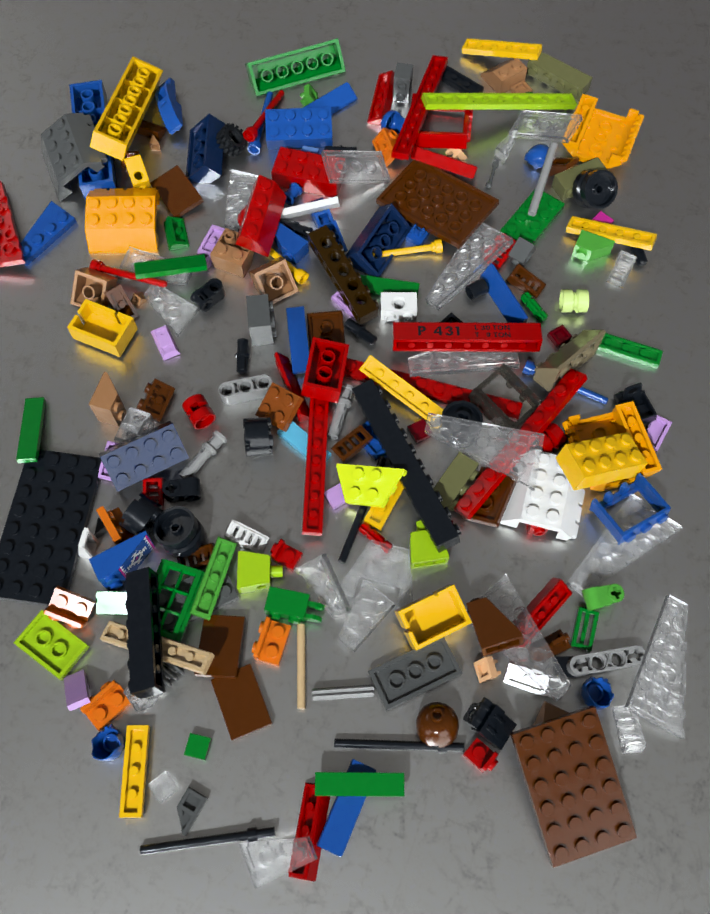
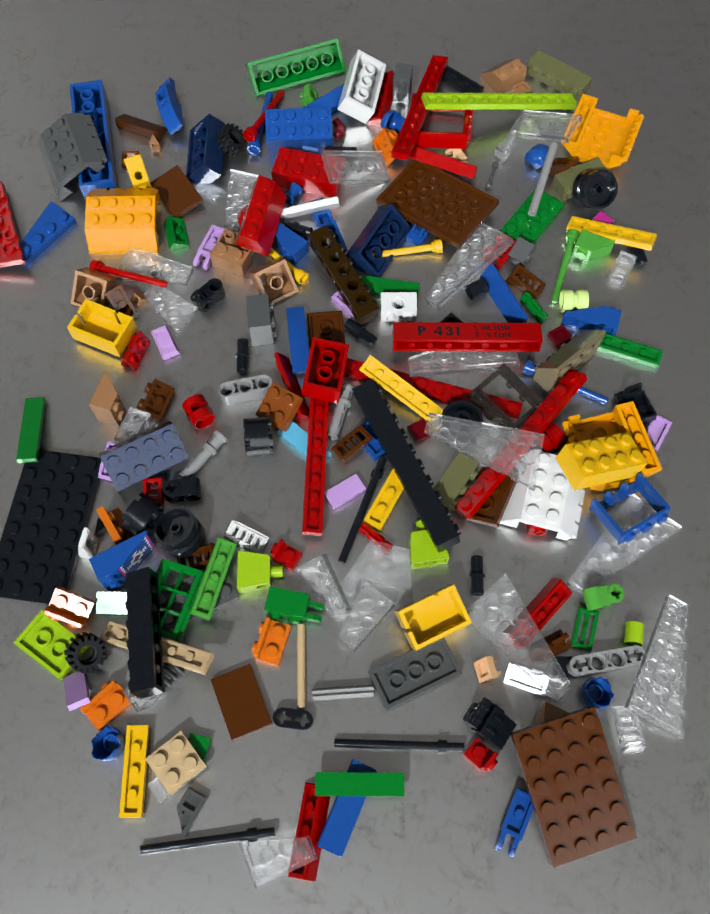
yellow brick [90,56,163,161] -> none
green tile [134,254,207,280] -> none
reddish brown tile [194,615,246,679] -> none
neon yellow wing [336,463,407,508] -> none
reddish brown cylinder [416,702,459,748] -> none
yellow plate [462,38,542,60] -> none
reddish brown slope [466,597,524,657] -> none
none -> black tyre [64,632,107,674]
none -> red hinge [120,330,150,371]
none -> tan plate [145,731,207,796]
none -> black beam [273,707,313,731]
none -> dark red arm [332,118,346,140]
none -> white brick [337,49,386,124]
none -> black axle [469,555,485,596]
none -> blue hinge [495,787,533,858]
none -> bright green piece [551,229,580,304]
none -> blue slope [561,306,622,336]
none -> lime beam [624,621,645,646]

